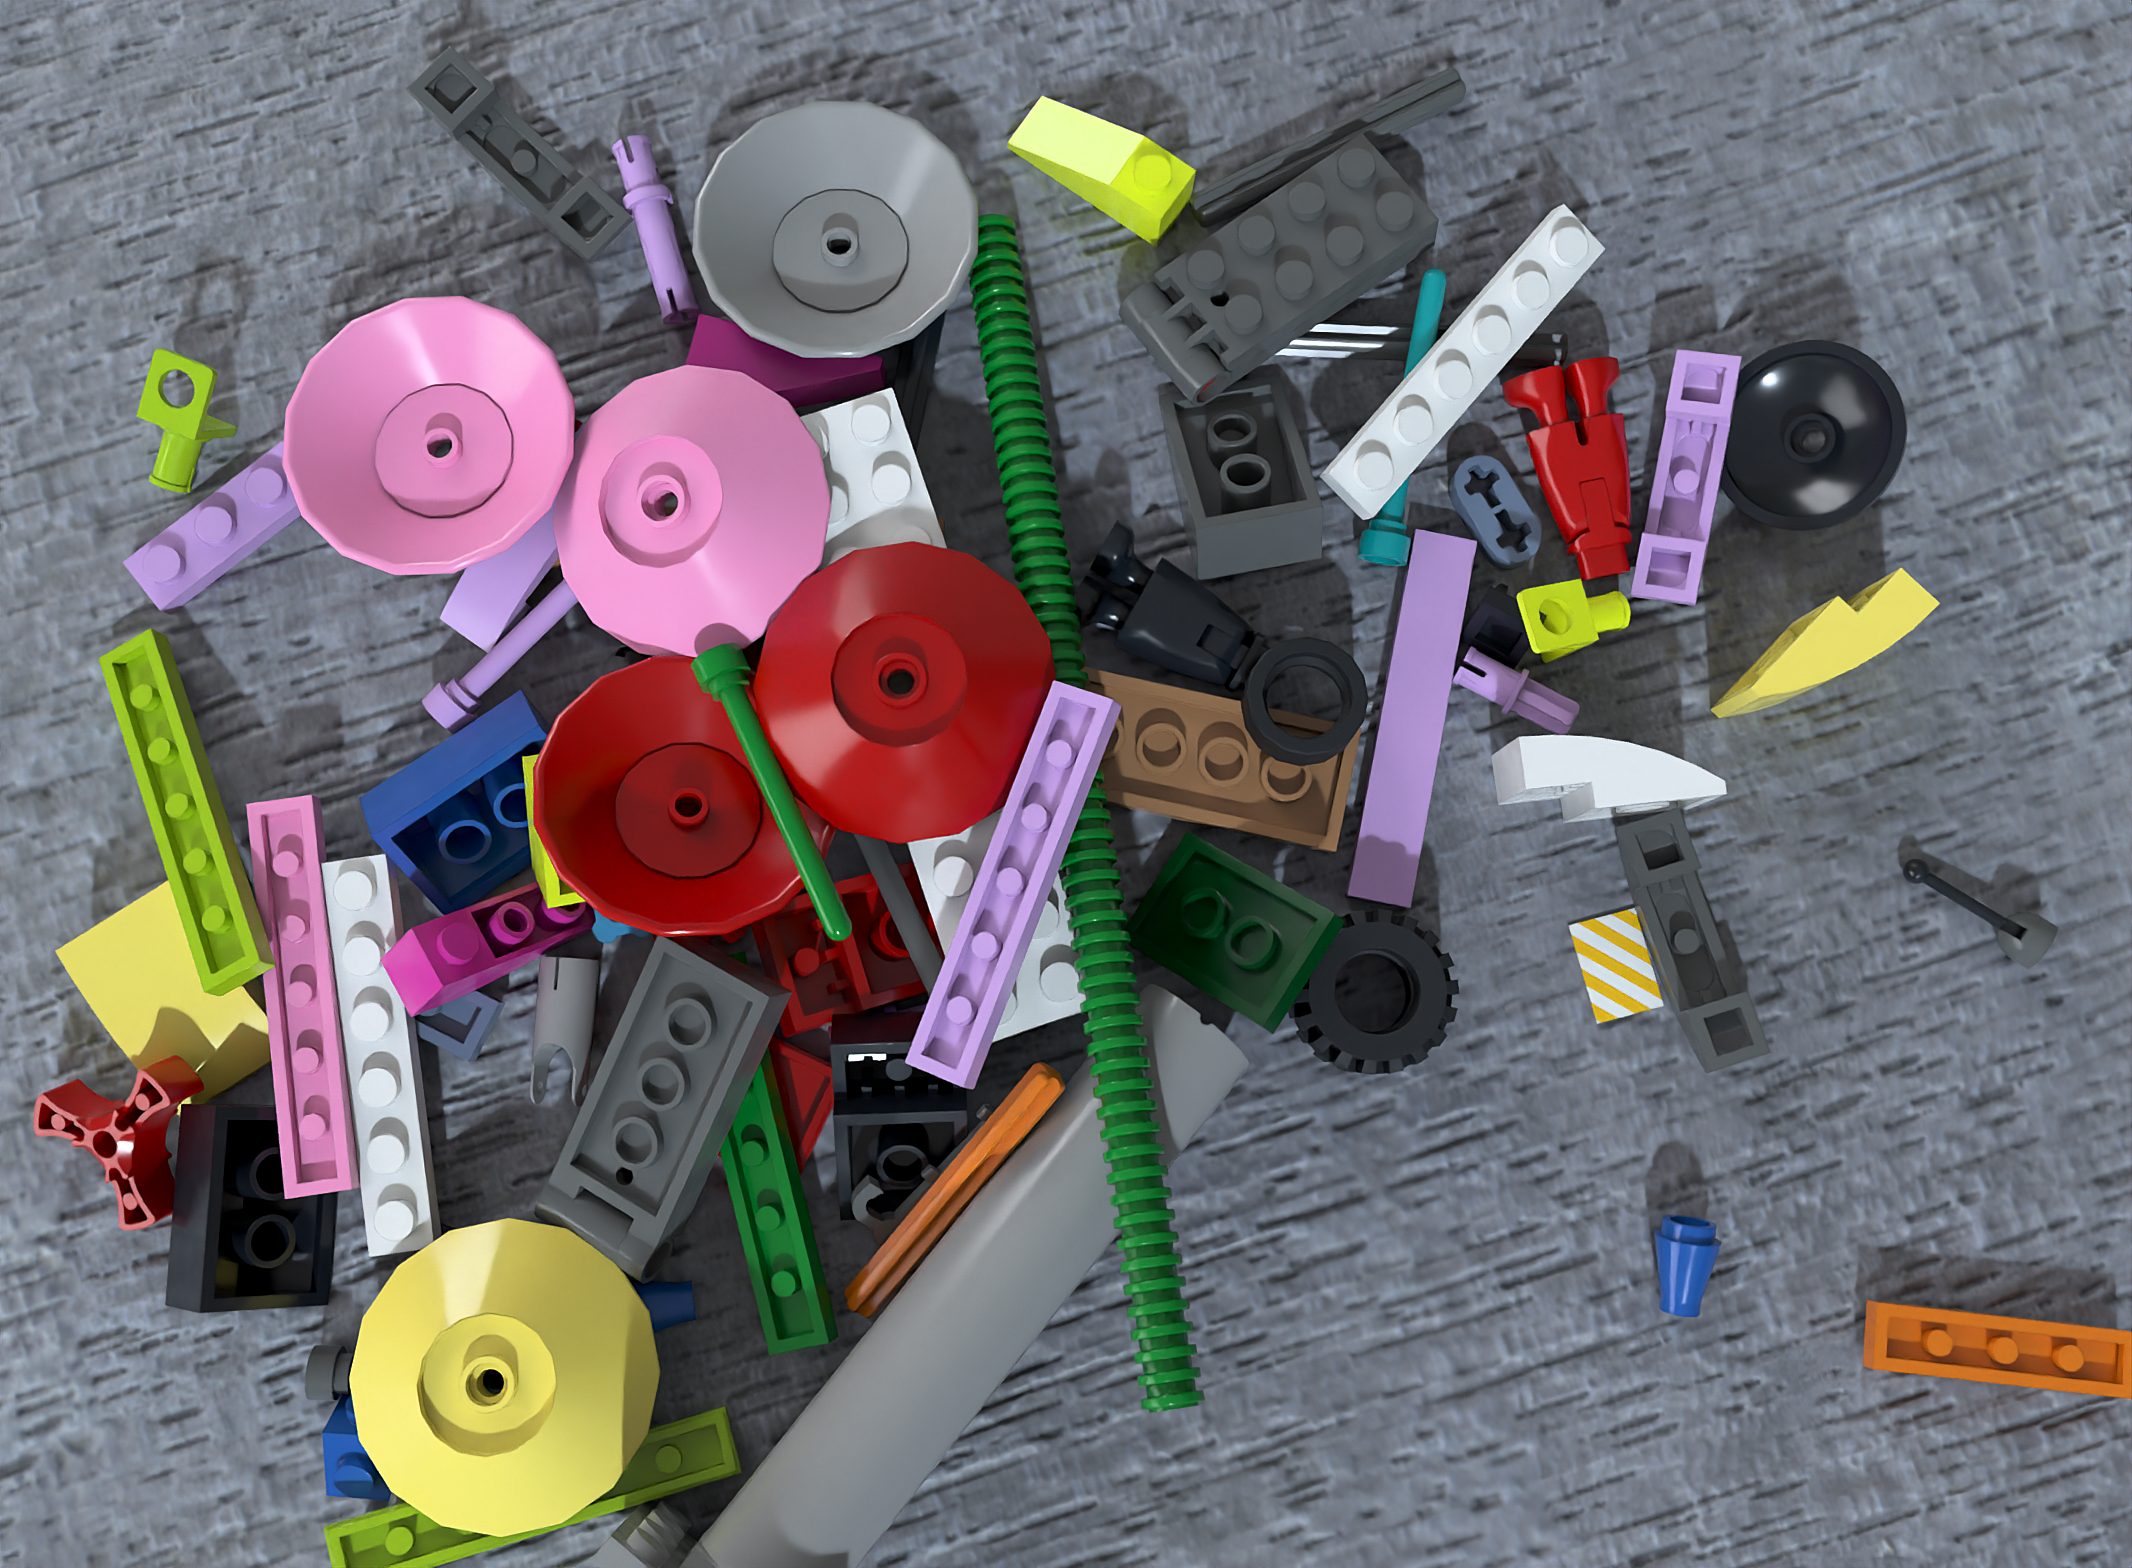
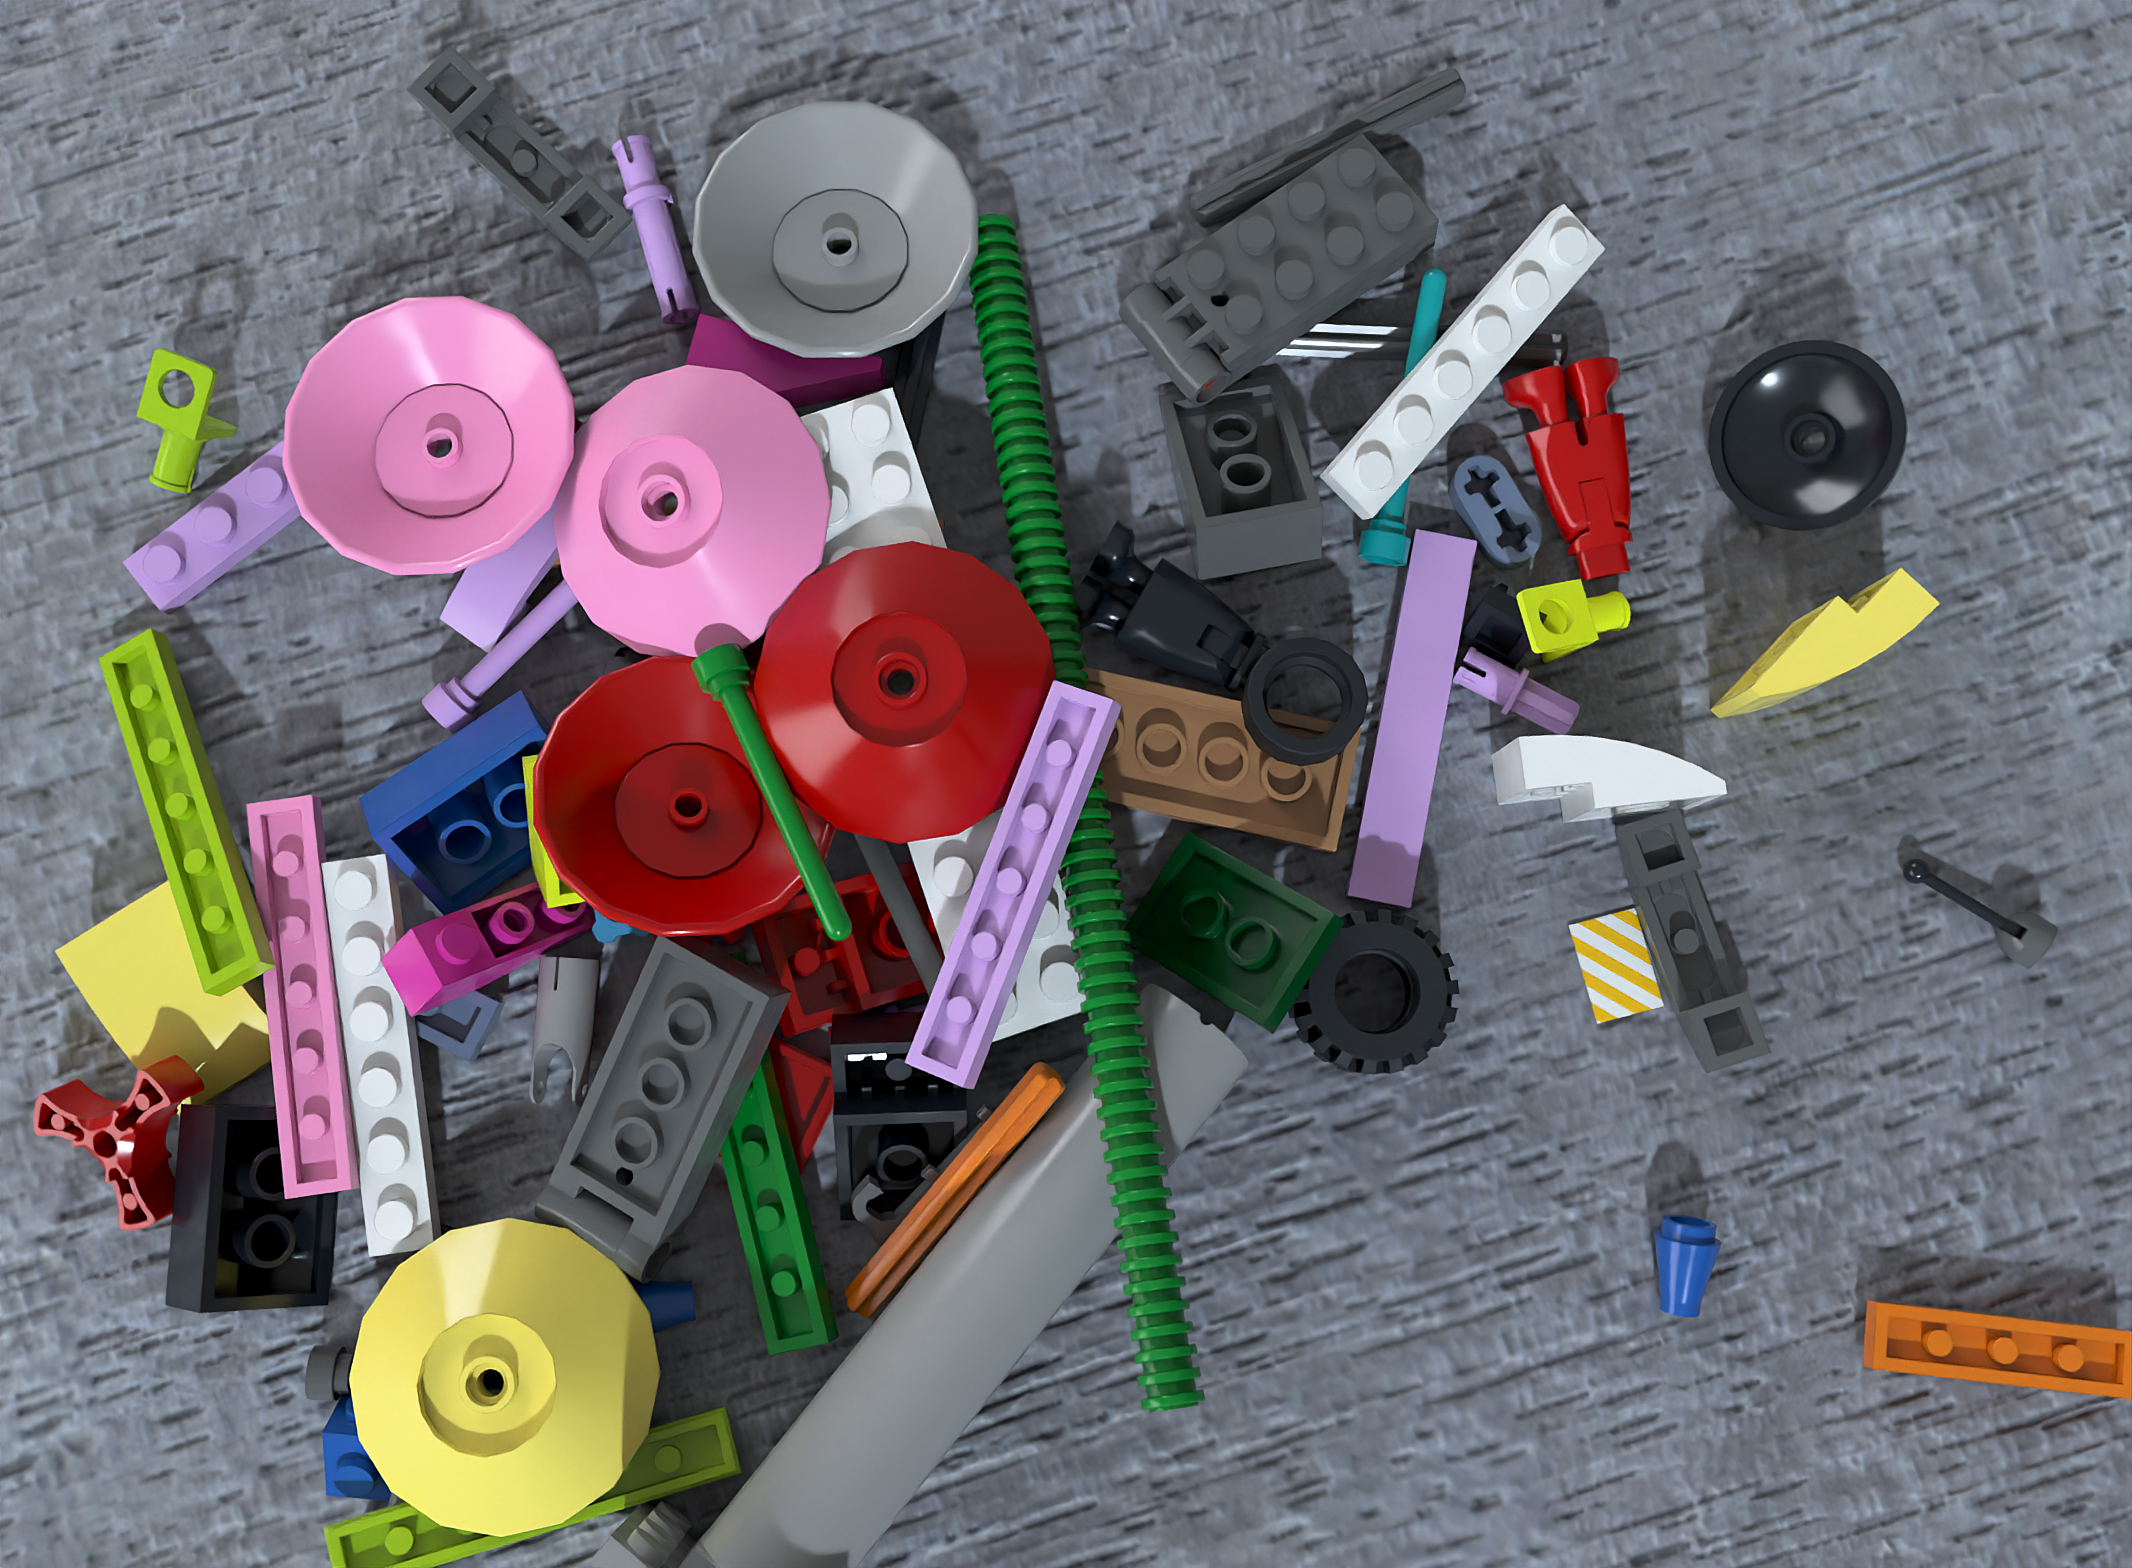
neon yellow slope [1007,96,1196,248] -> none
lavender slope [1631,349,1742,606] -> none

